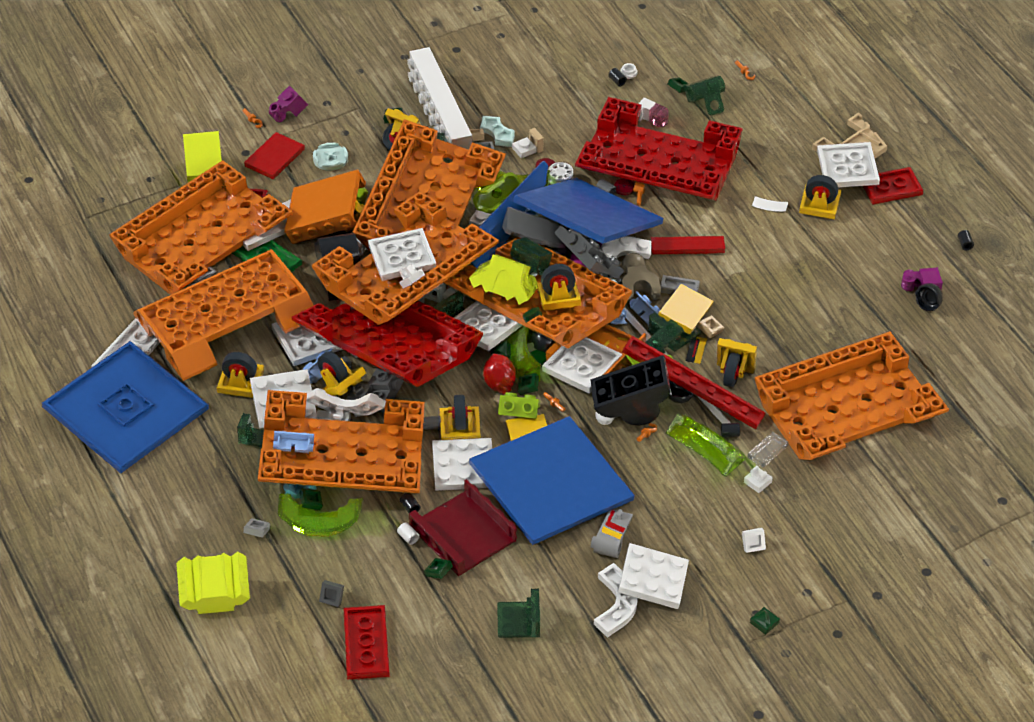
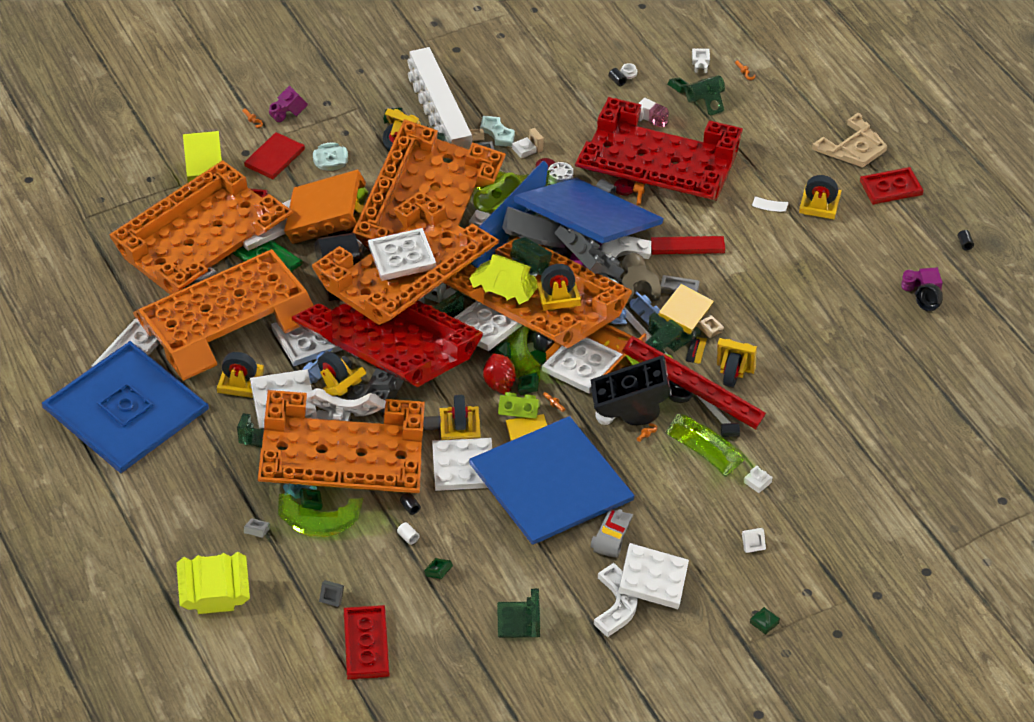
light blue hinge [273,431,314,454] -> none
white tile [399,264,425,288] -> none
dark red panel [409,479,517,577] -> none
dark green tile [522,307,542,323] -> none
clear tile [748,432,788,468] -> none
orange slope [755,332,949,460] -> none
white plate [817,142,880,187] -> none
none -> white plate [692,49,710,73]

